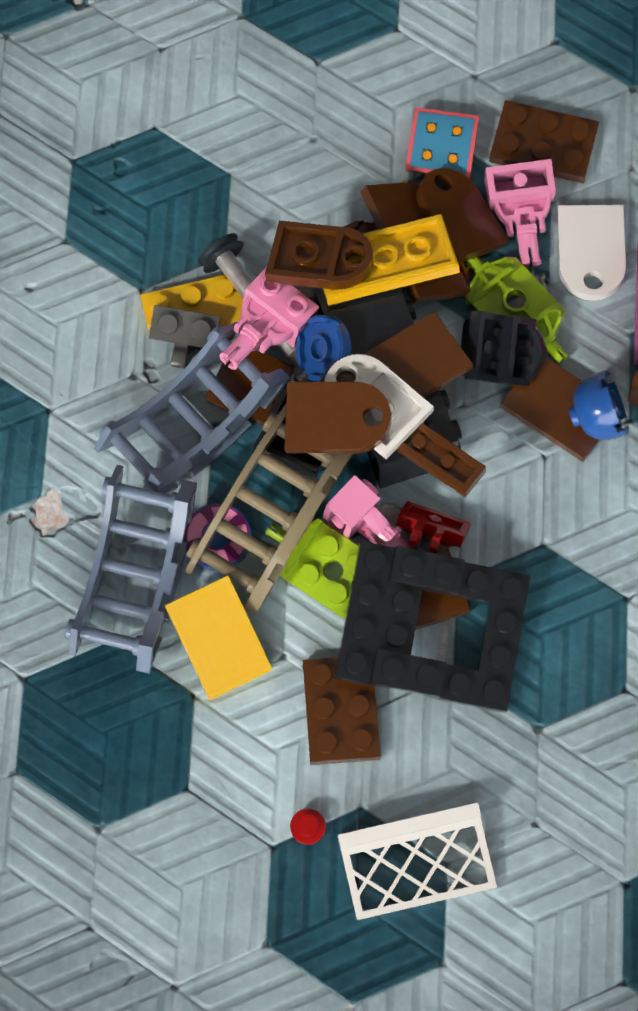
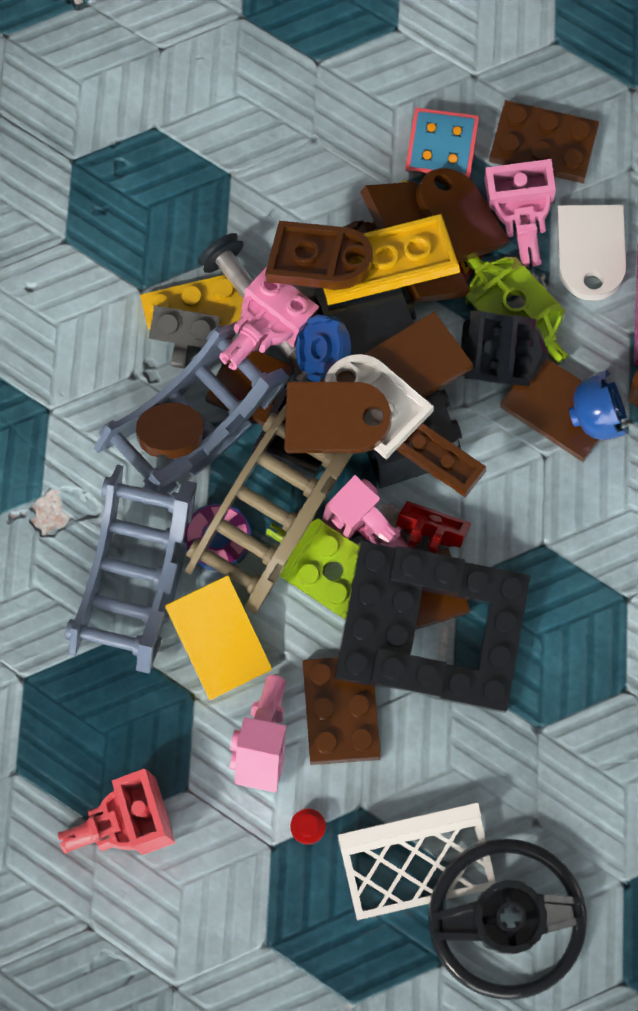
none -> coral brick [58,769,176,855]
none -> reddish brown tile [136,403,204,459]
none -> bright pink brick [230,675,286,792]
none -> black piece [428,839,587,1000]

